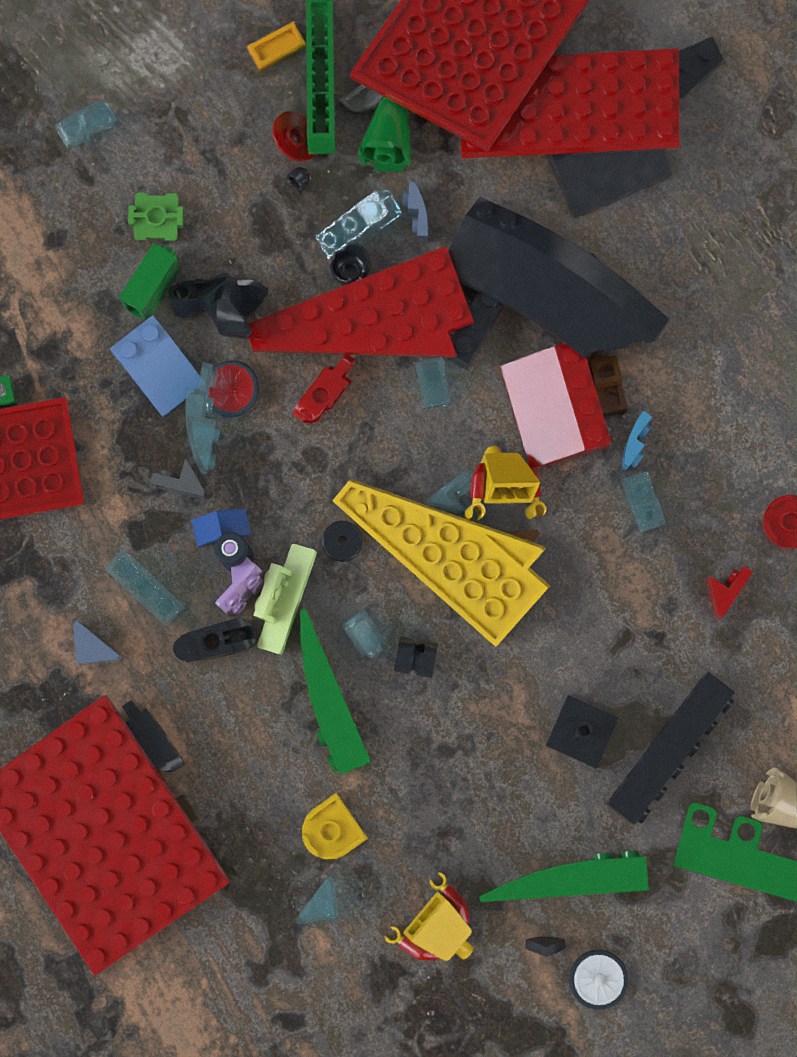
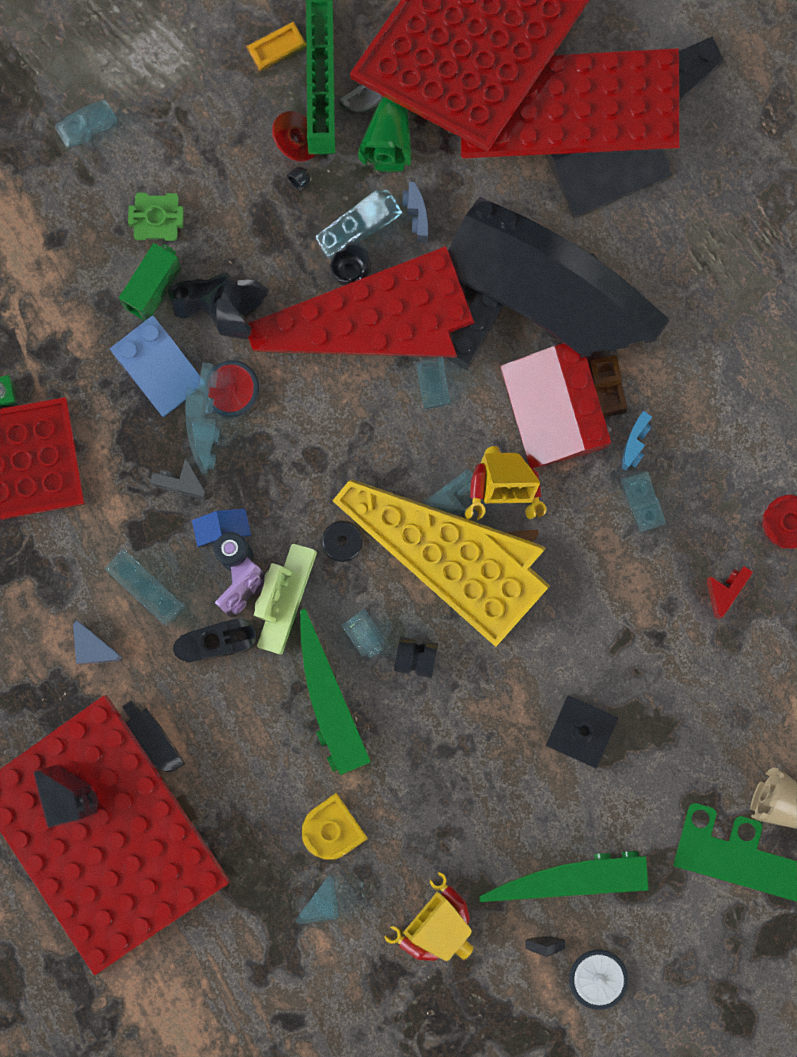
red piece [292,354,356,424] -> none
black brick [605,672,735,825] -> none
none -> black slope [34,764,98,828]

